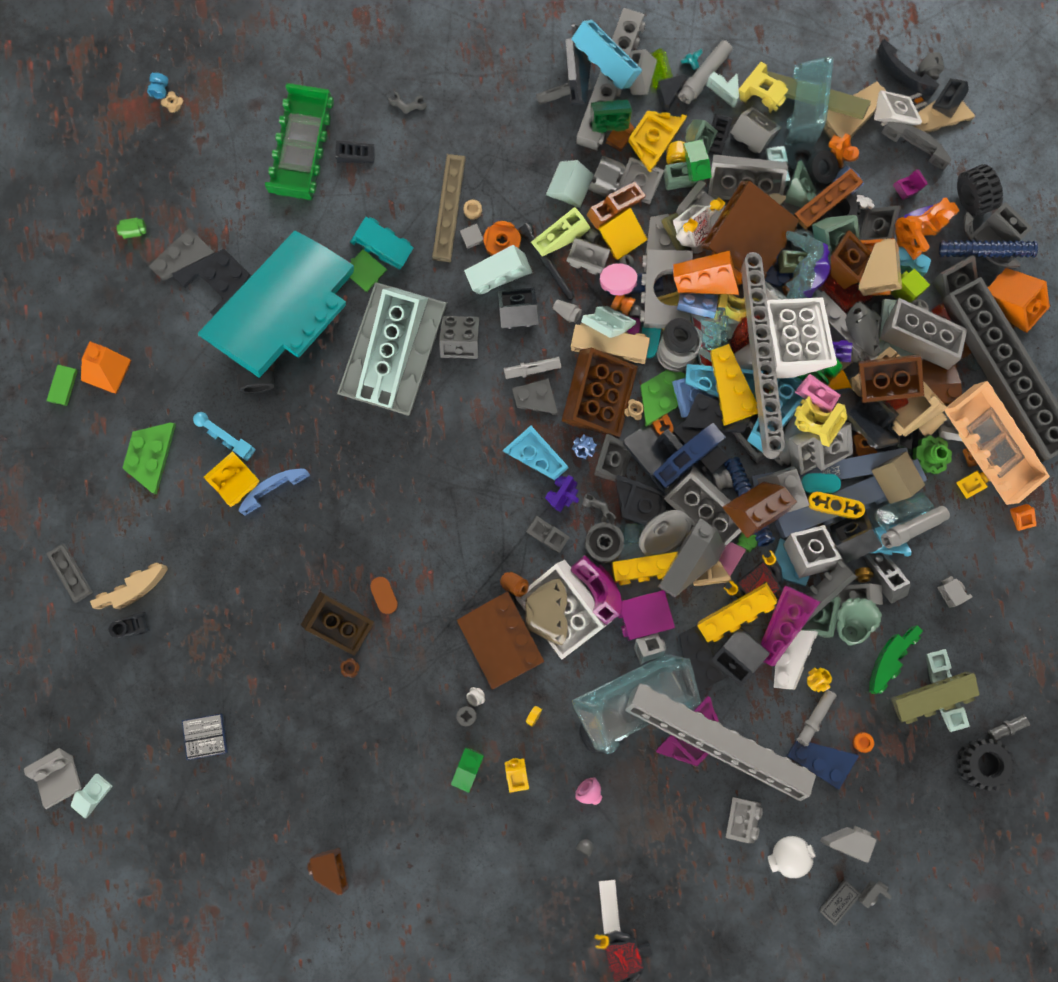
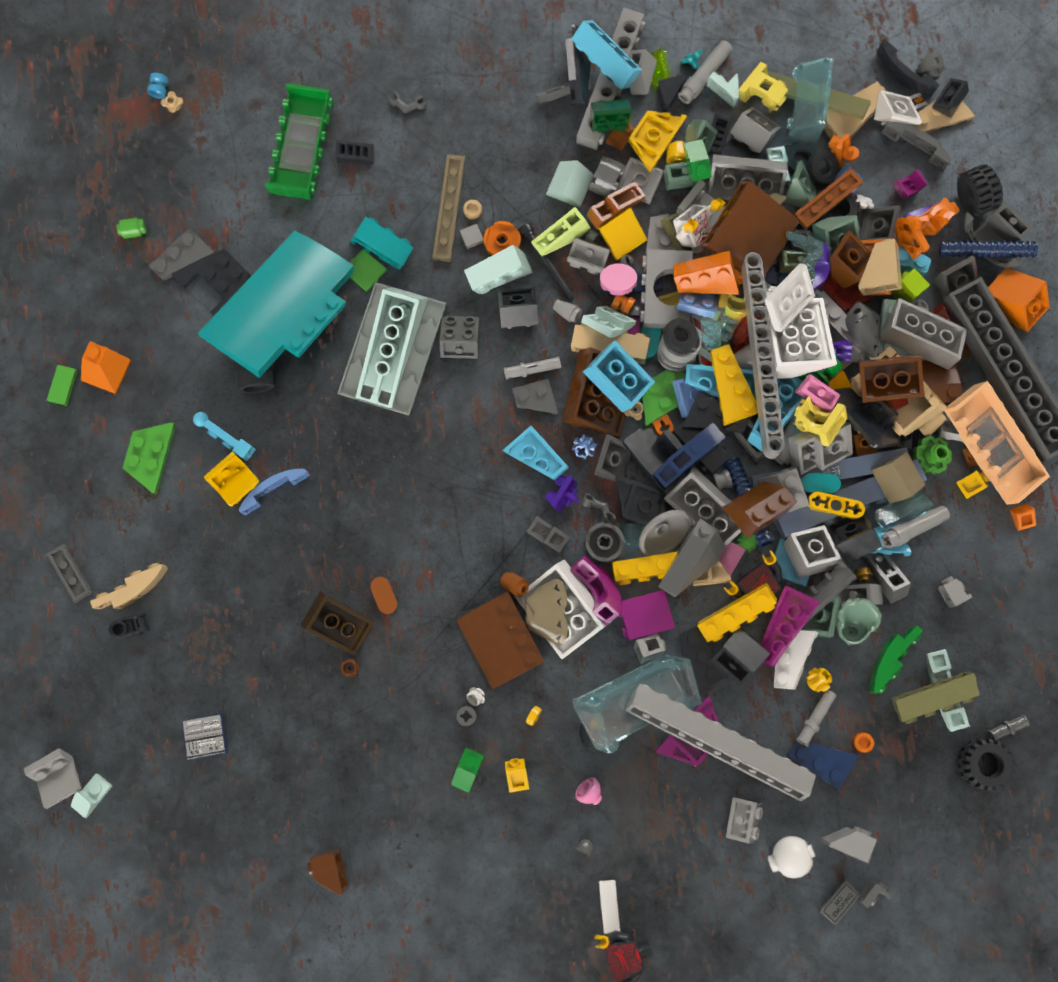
none -> medium azure brick [583,341,655,413]
none -> white plate [765,264,815,332]

